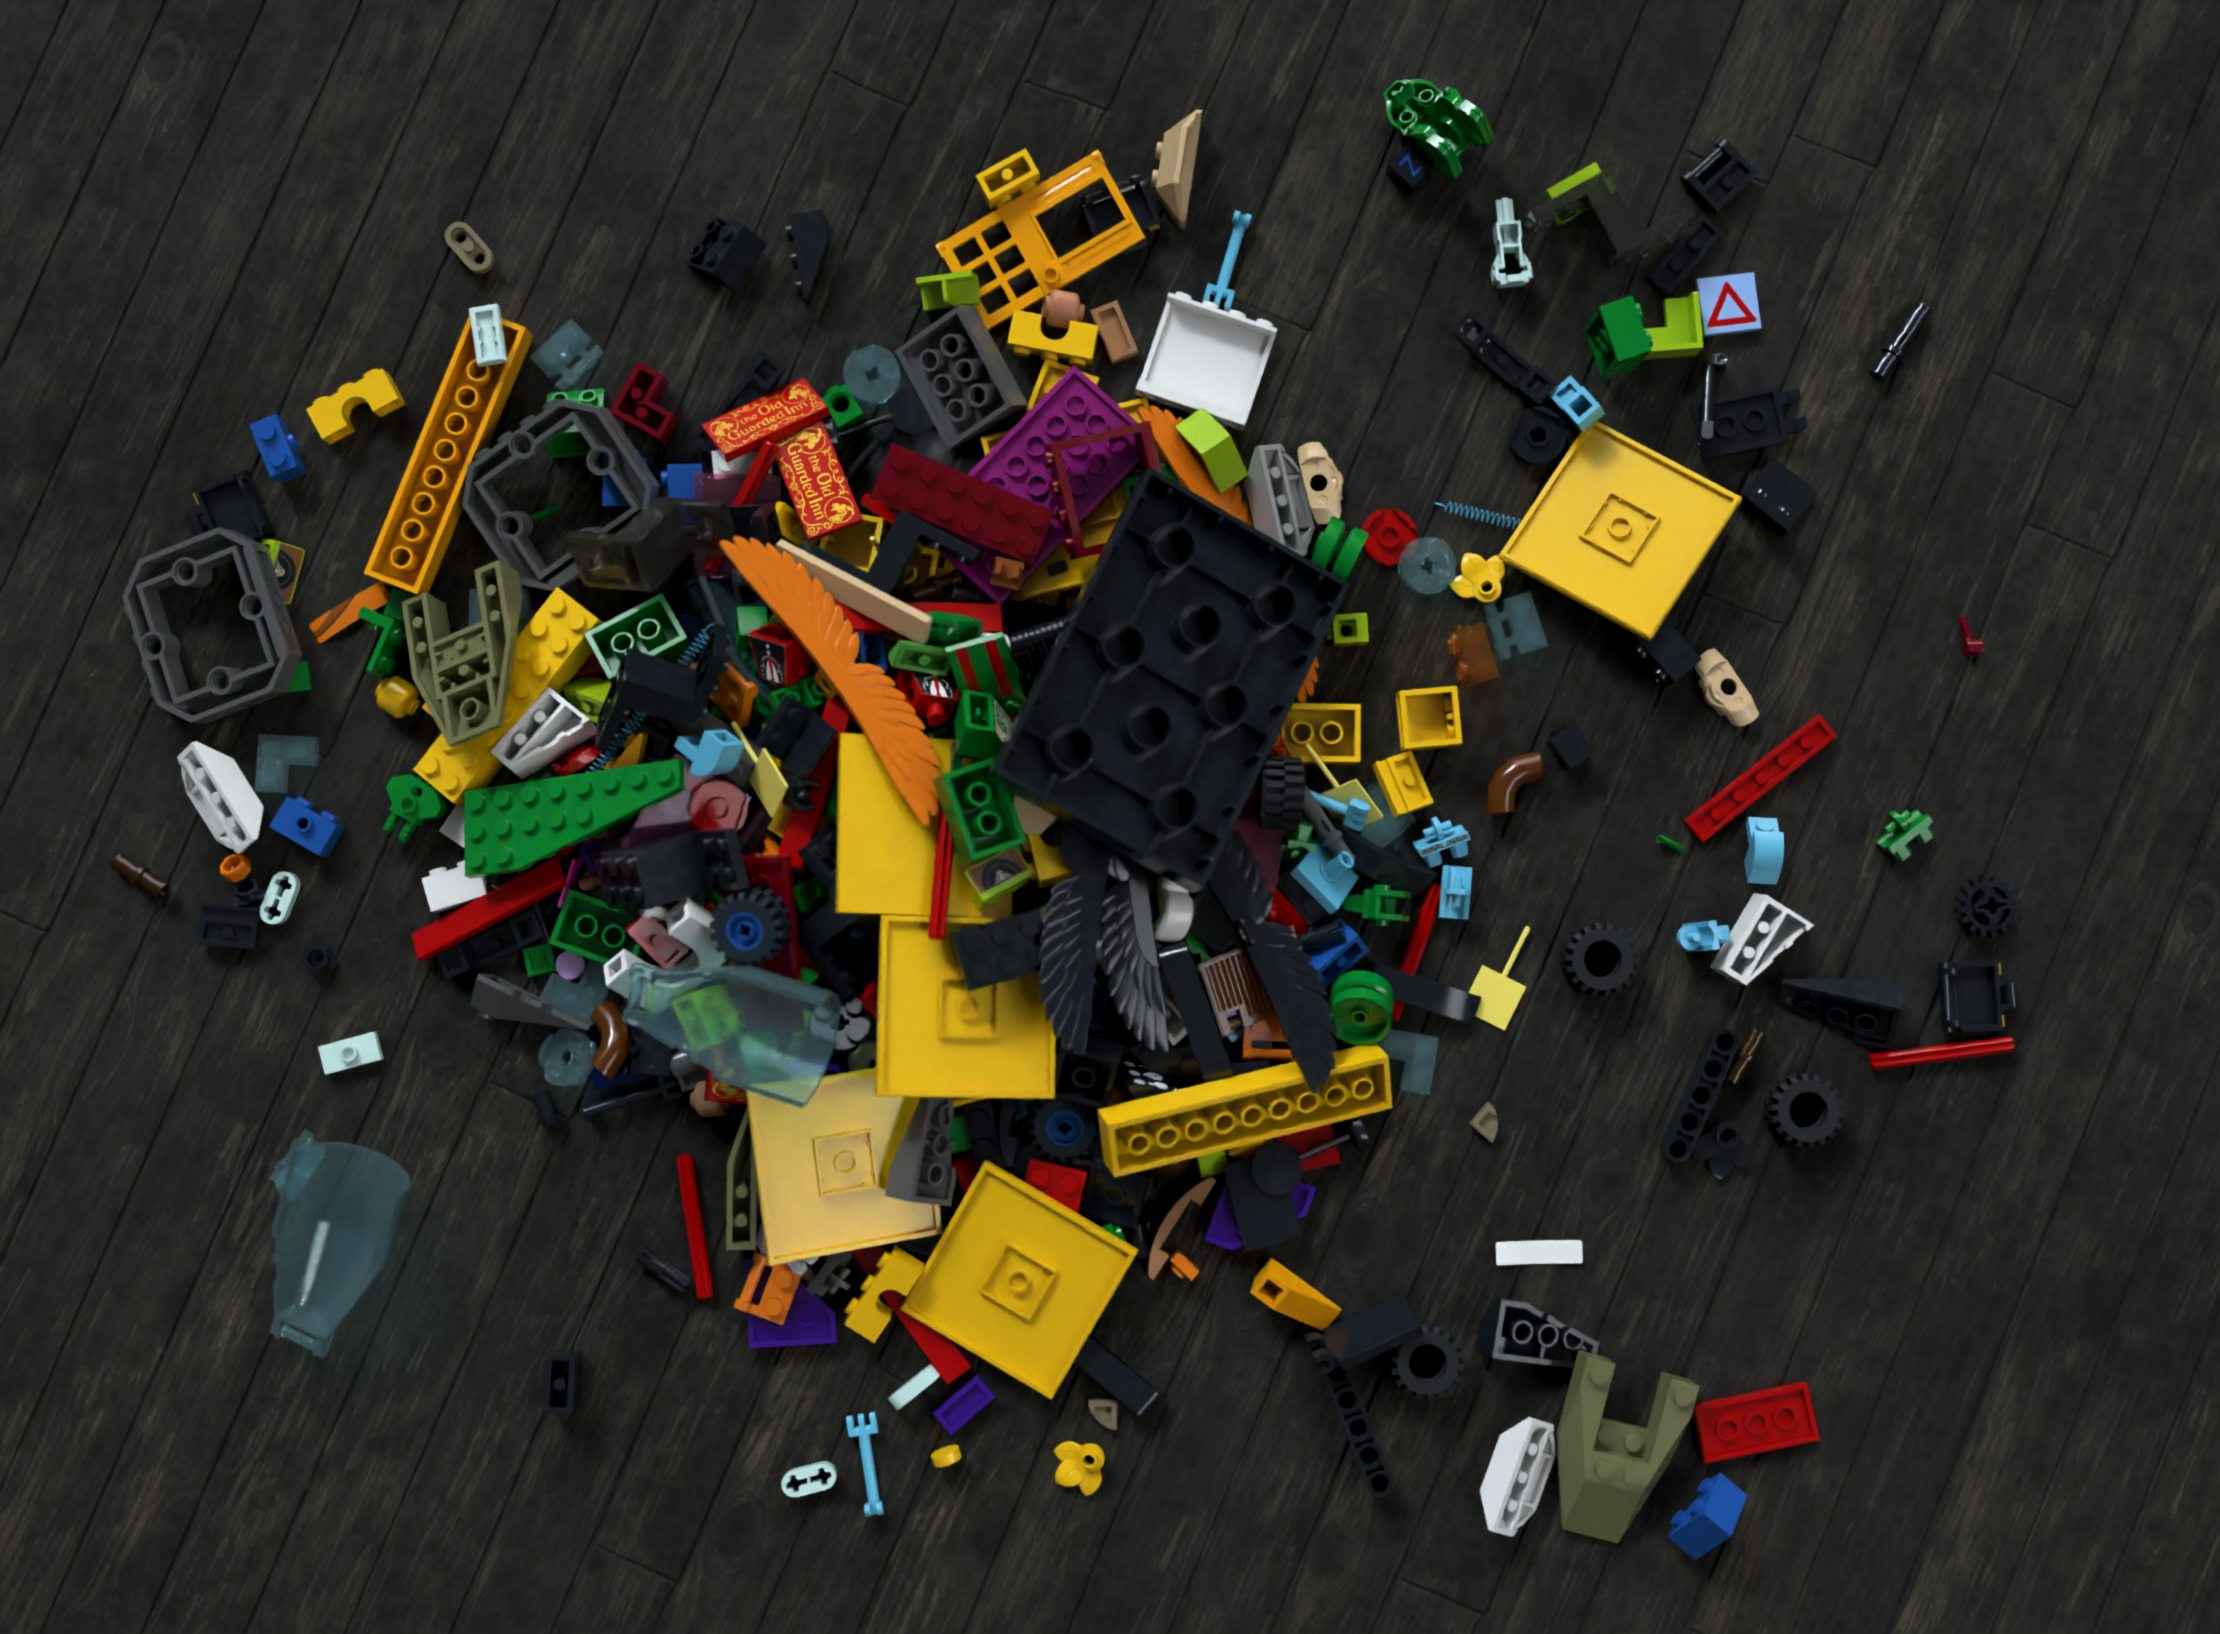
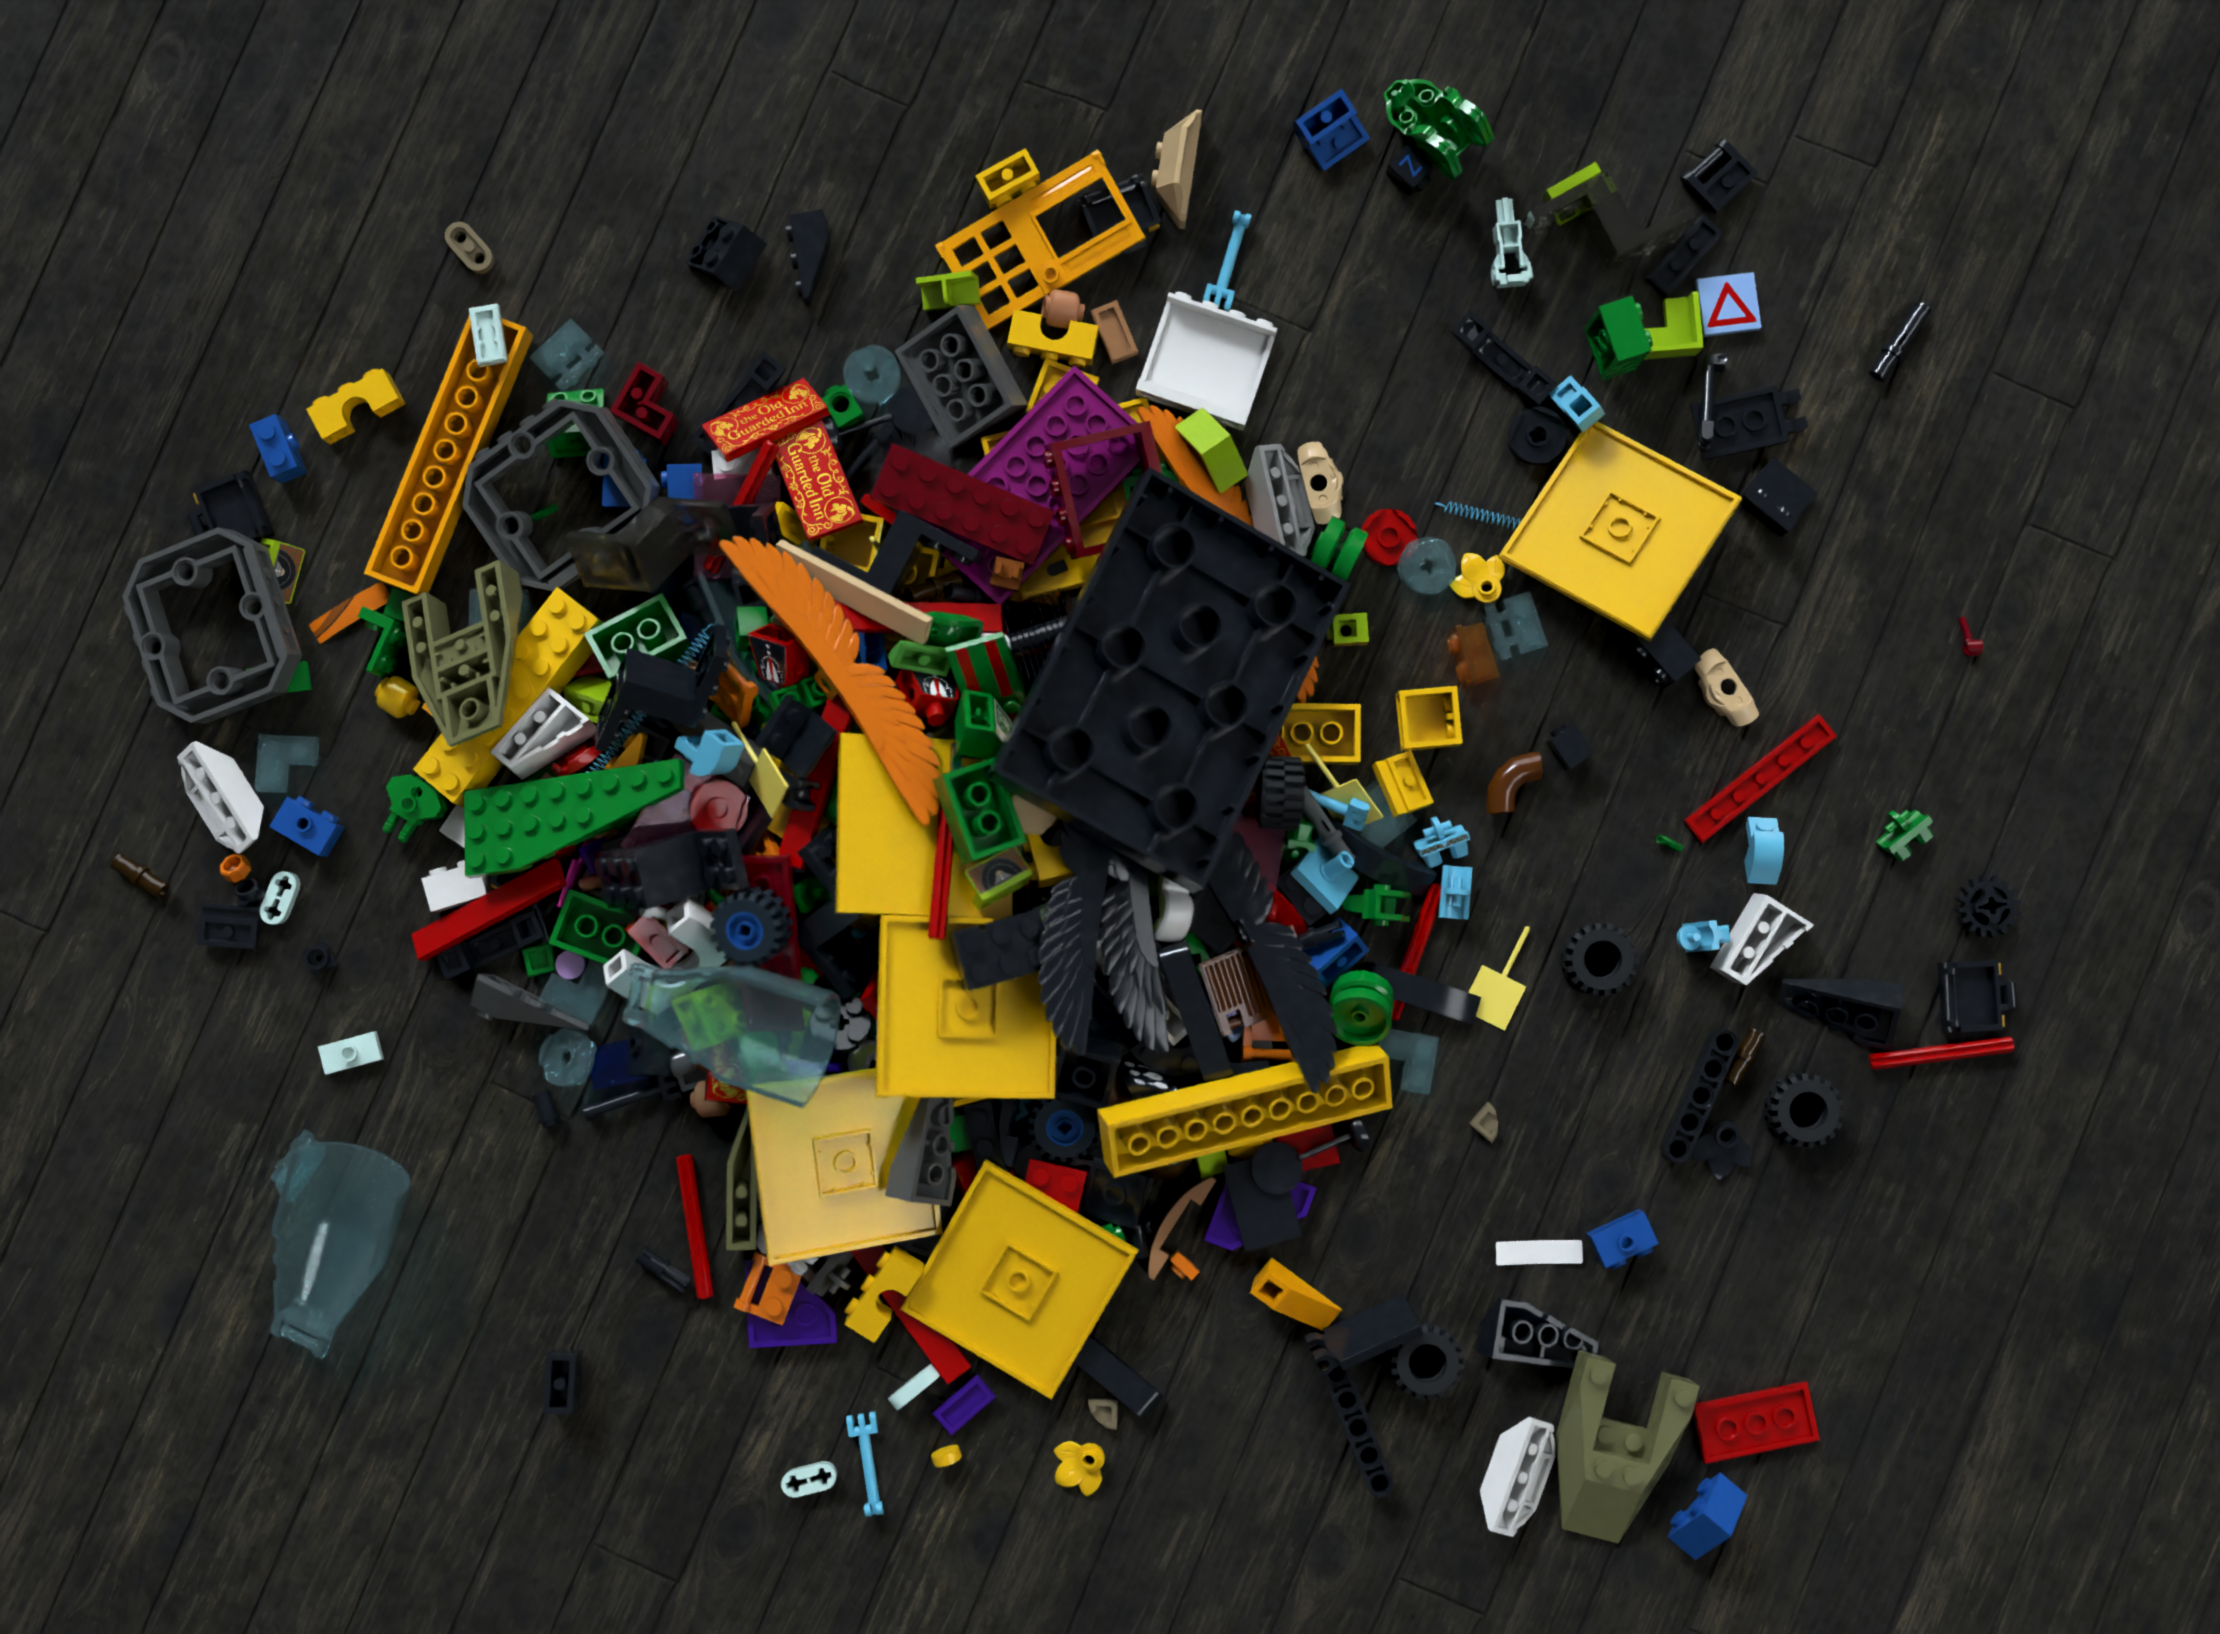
reddish brown cylinder [589,1001,631,1080] -> none
none -> blue brick [1293,89,1370,172]
none -> blue brick [1586,1209,1659,1270]

